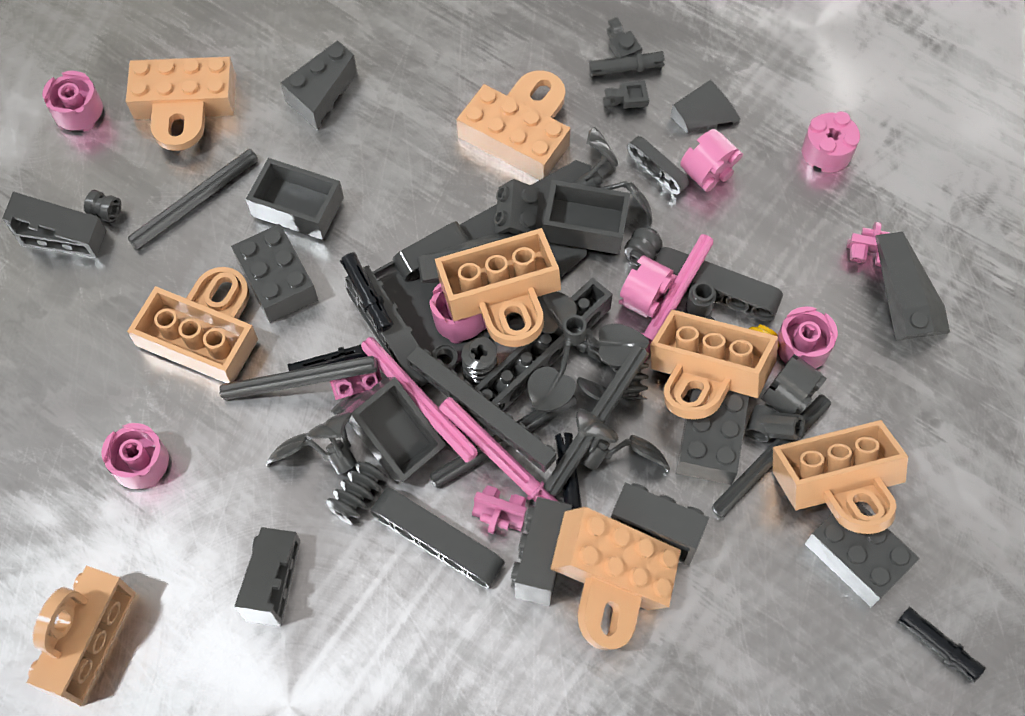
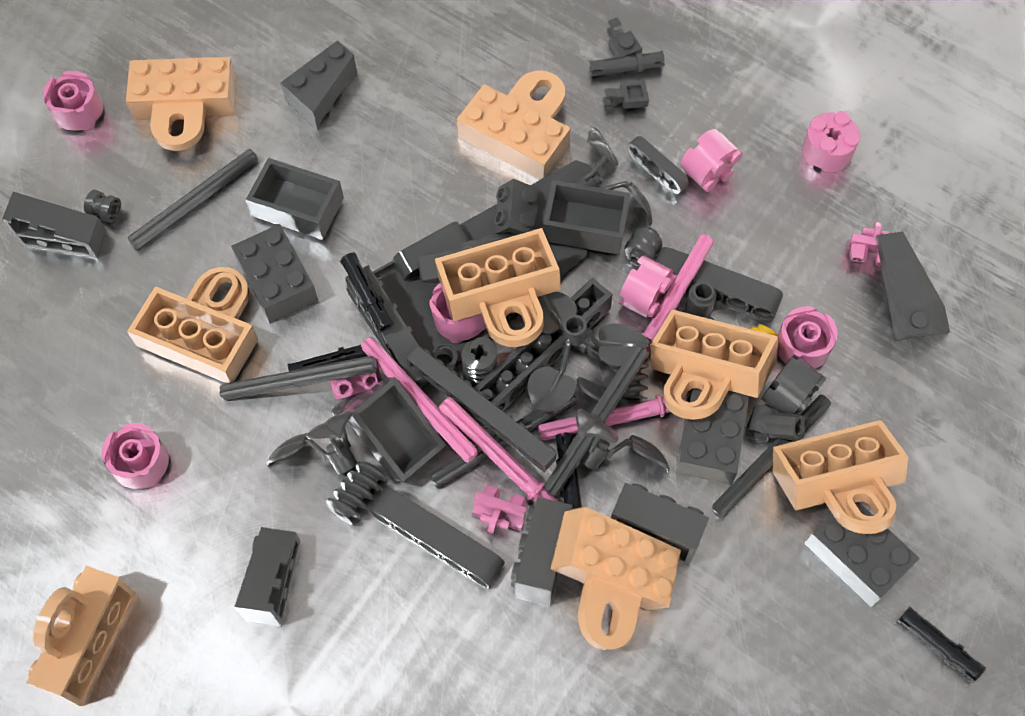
dark grey slope [671,80,740,133] -> none
none -> bright pink axle [538,395,687,441]

